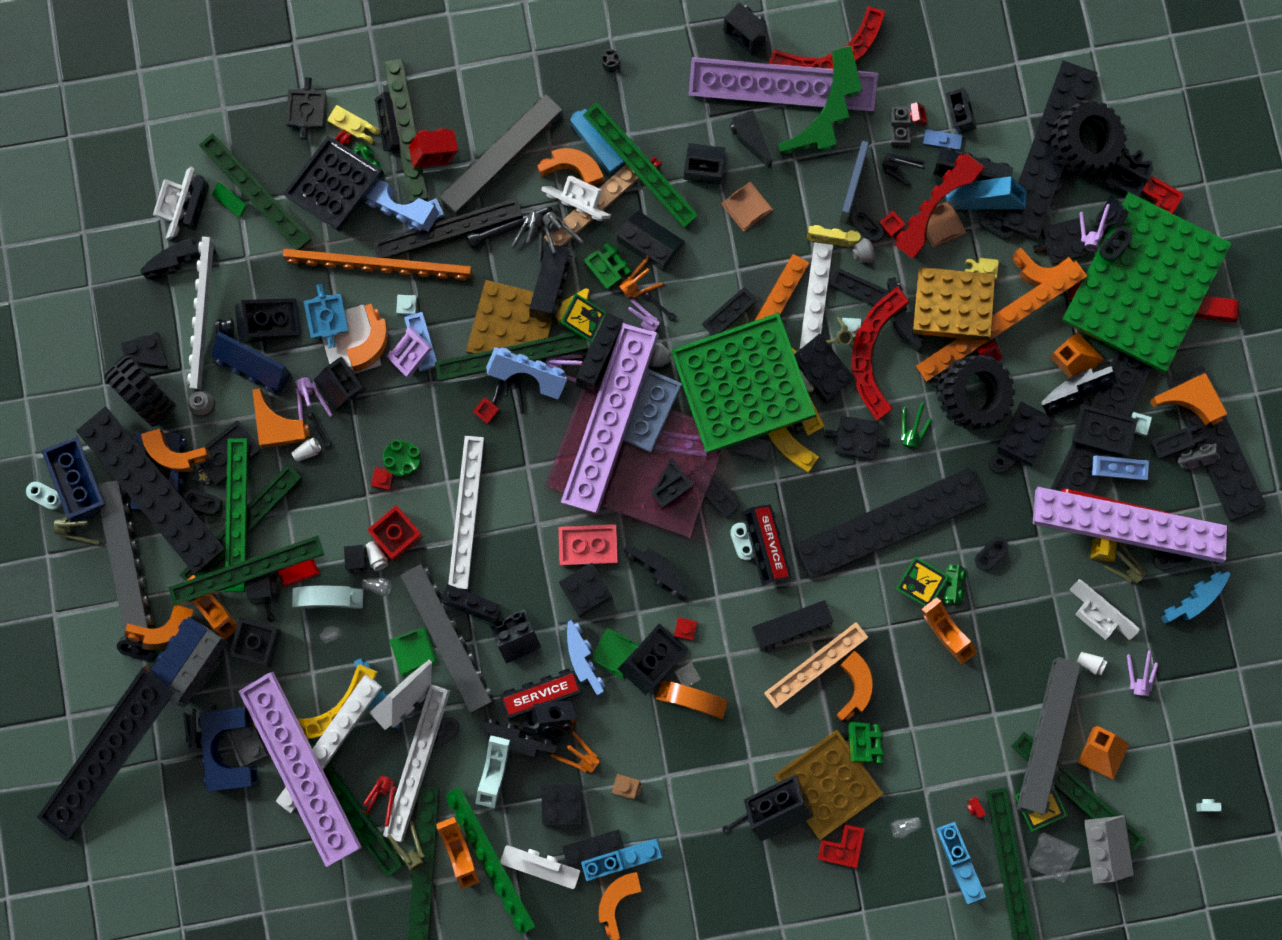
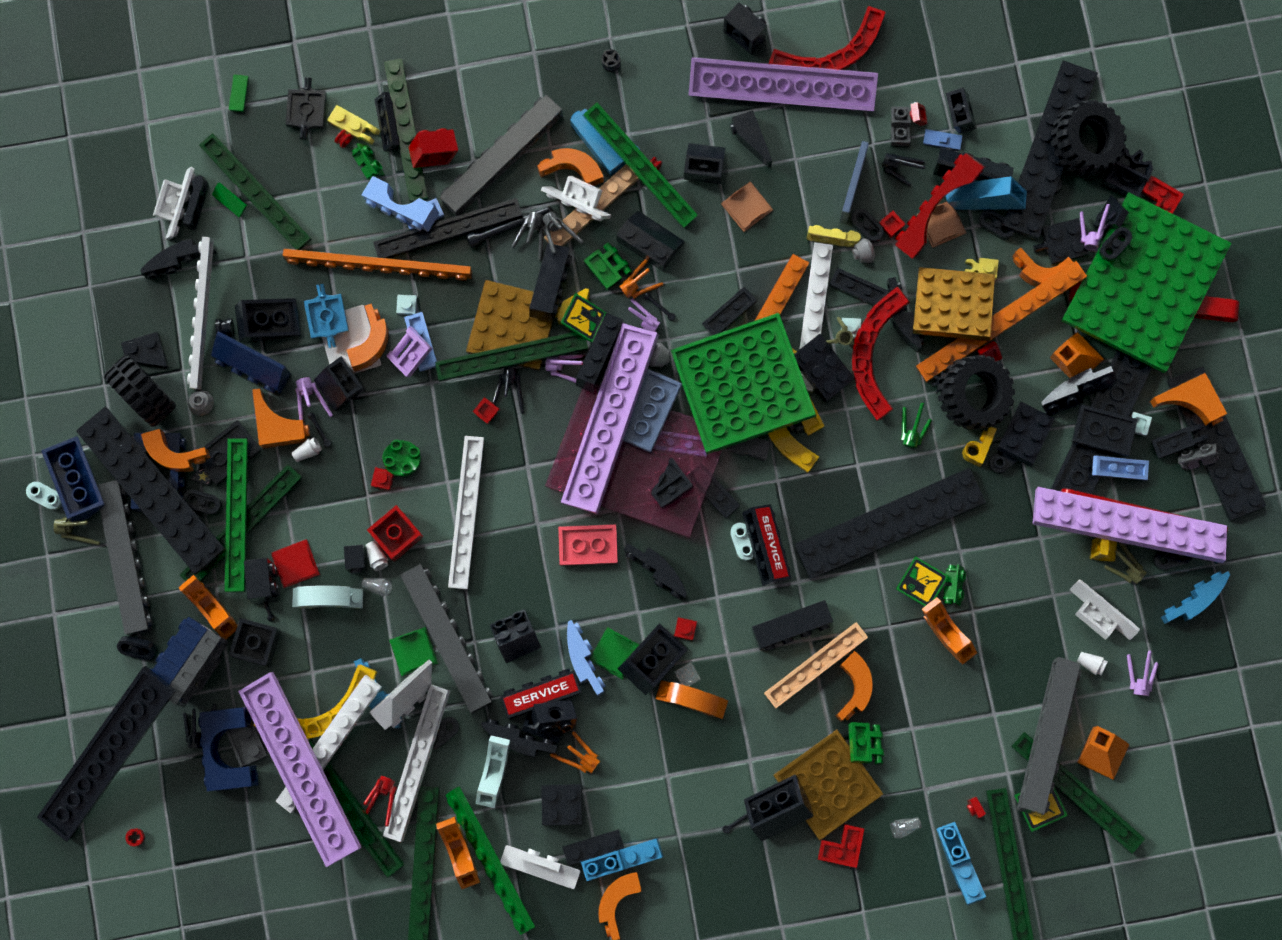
orange arch [124,606,194,650] -> none
dark green plate [168,535,325,607] -> none
black plate [283,136,384,232] -> none
clear plate [319,626,343,643] -> none
olive plant [387,820,425,872] -> none
black plate [440,584,501,624] -> none
light blue arch [486,347,567,399] -> none
black brick [559,563,612,618] -> none
medium nougat bracket [612,774,642,800] -> none
green arch [777,46,862,154] -> none
black plate [824,416,890,460] -> none
black plate [974,537,1009,571] -> none
clear hinge [1027,833,1080,882] -> none
light grey slope [1085,815,1134,884] -> none
light aqua plate [1196,799,1221,812] -> none
none -> red bush [125,828,145,846]
none -> green piece [228,74,249,112]
none -> yellow plate [962,427,997,467]

